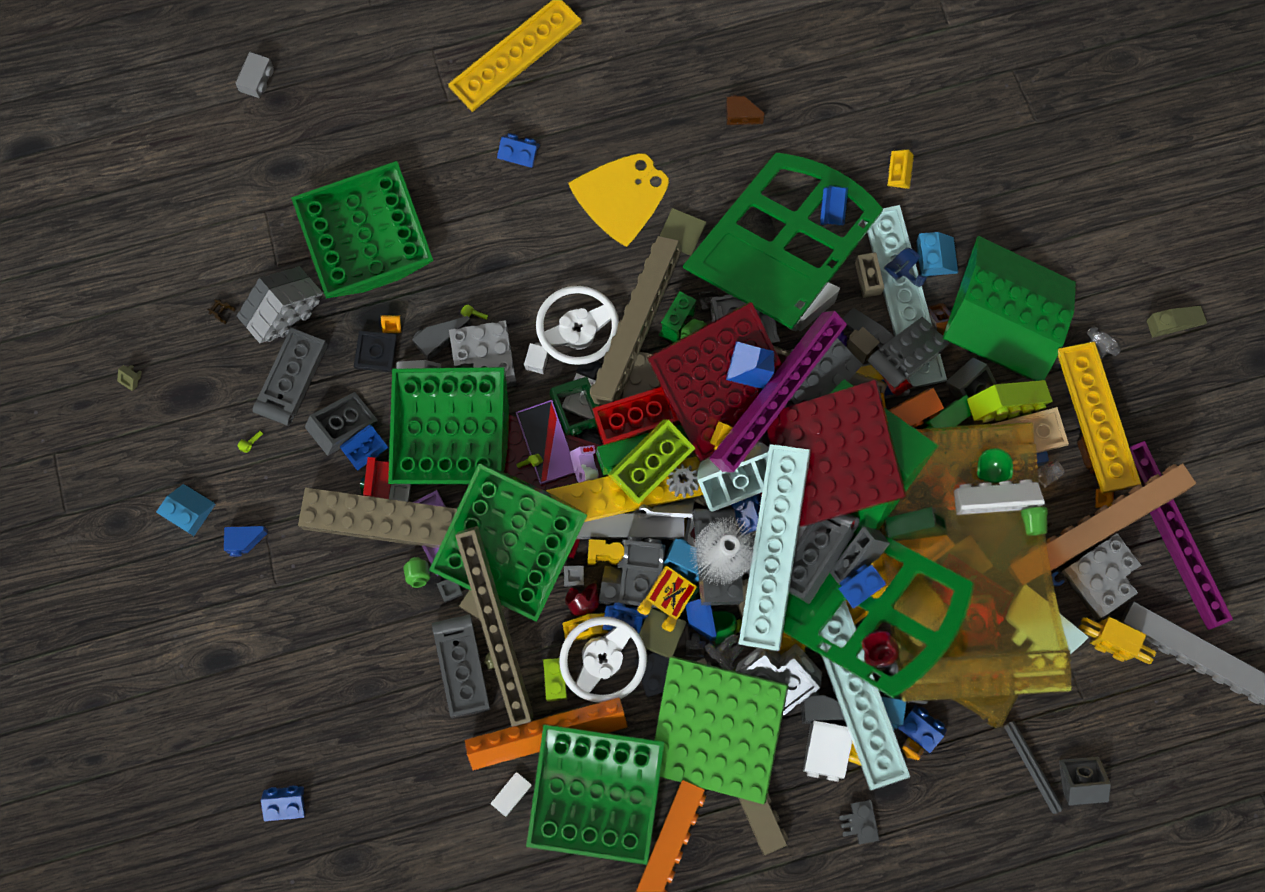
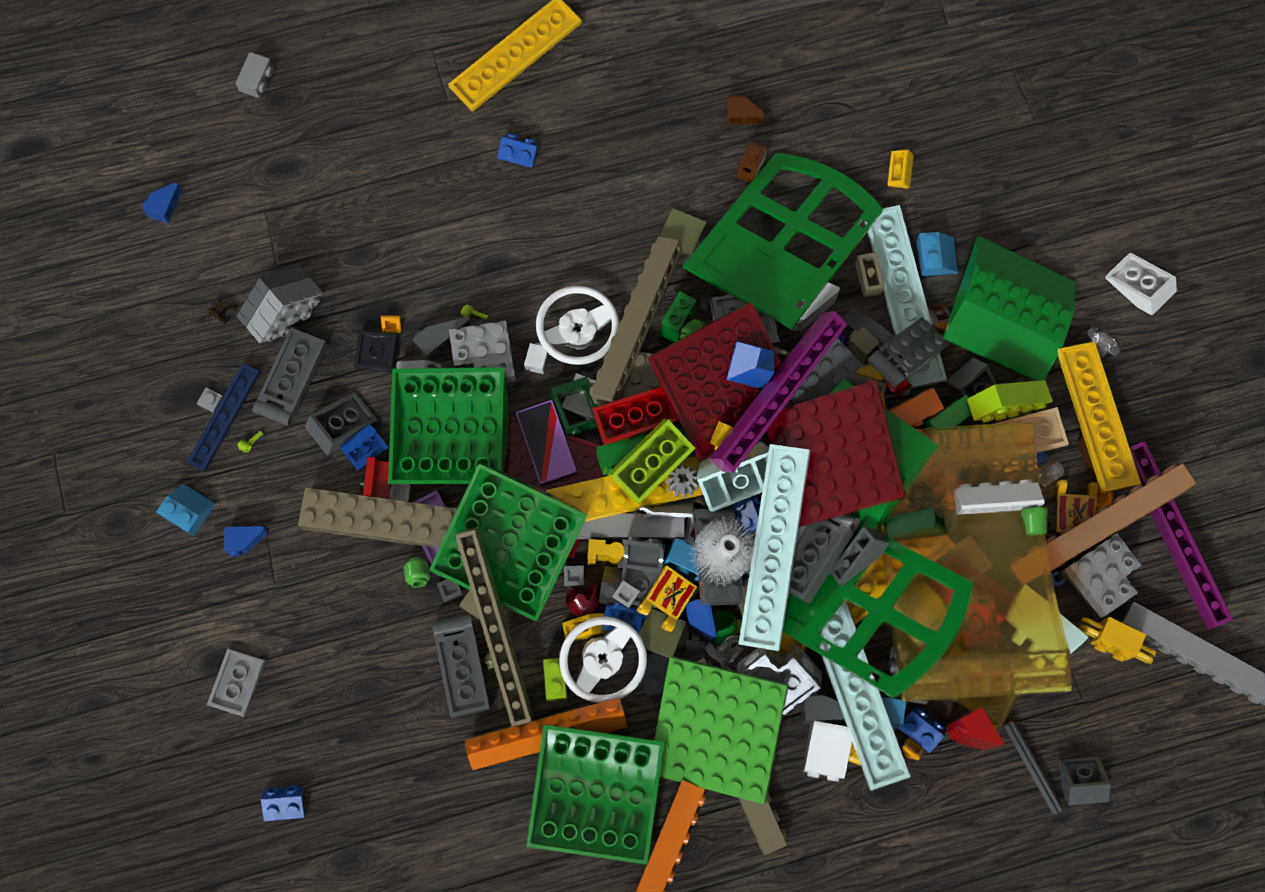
olive tile [117,365,142,391] -> none
green slope [291,161,433,298] -> none
white tile [490,772,532,817] -> none
lime hand [516,454,543,468] -> none
yellow piece [568,154,669,247] -> none
lavender leg [570,445,599,483] -> none
blue panel [820,185,848,225] -> none
blue bracket [838,564,886,609] -> none
dark grey hinge [839,800,879,844] -> none
dark red helmet [862,631,899,668] -> none
dark blue helmet [883,248,927,287] -> none
green helmet [977,448,1013,483] -> none
olive slope [1146,306,1207,338] -> none
none -> blue slope [143,183,182,224]
none -> dark blue plate [186,363,260,472]
none -> light grey plate [197,388,223,413]
none -> light grey tile [207,648,266,717]
none -> light grey plate [613,580,640,608]
none -> reddish brown torso [736,141,767,184]
none -> red slope [946,707,1004,750]
none -> flag [1056,480,1098,532]
none -> white slope [1105,253,1177,315]

